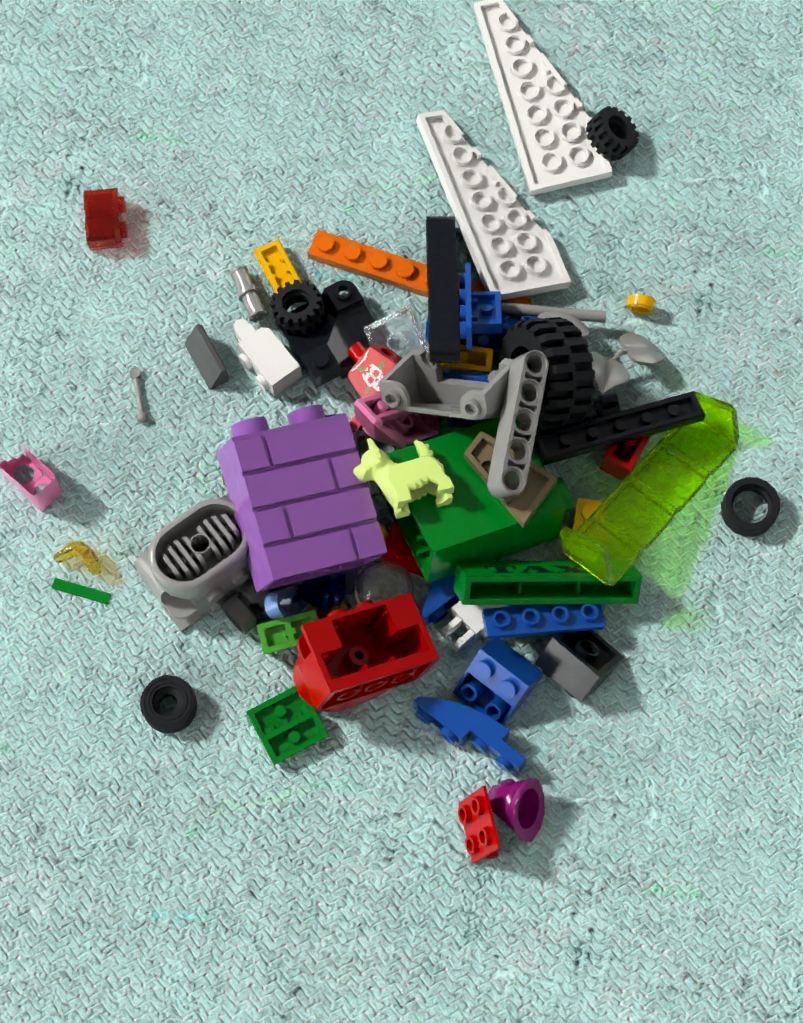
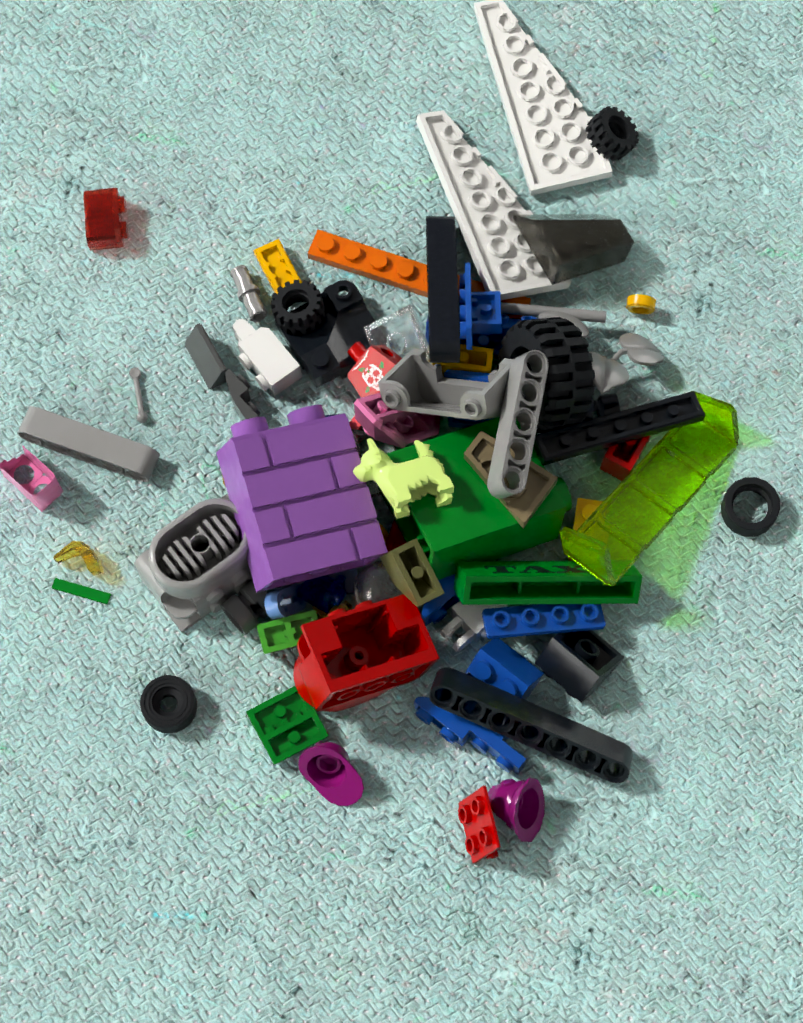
none -> light grey beam [17,406,160,482]
none -> dark grey slope [225,369,260,421]
none -> magenta piece [298,740,364,806]
none -> olive slope [380,538,445,607]
none -> black beam [429,667,633,783]
none -> clear smoke wedge [513,214,634,285]

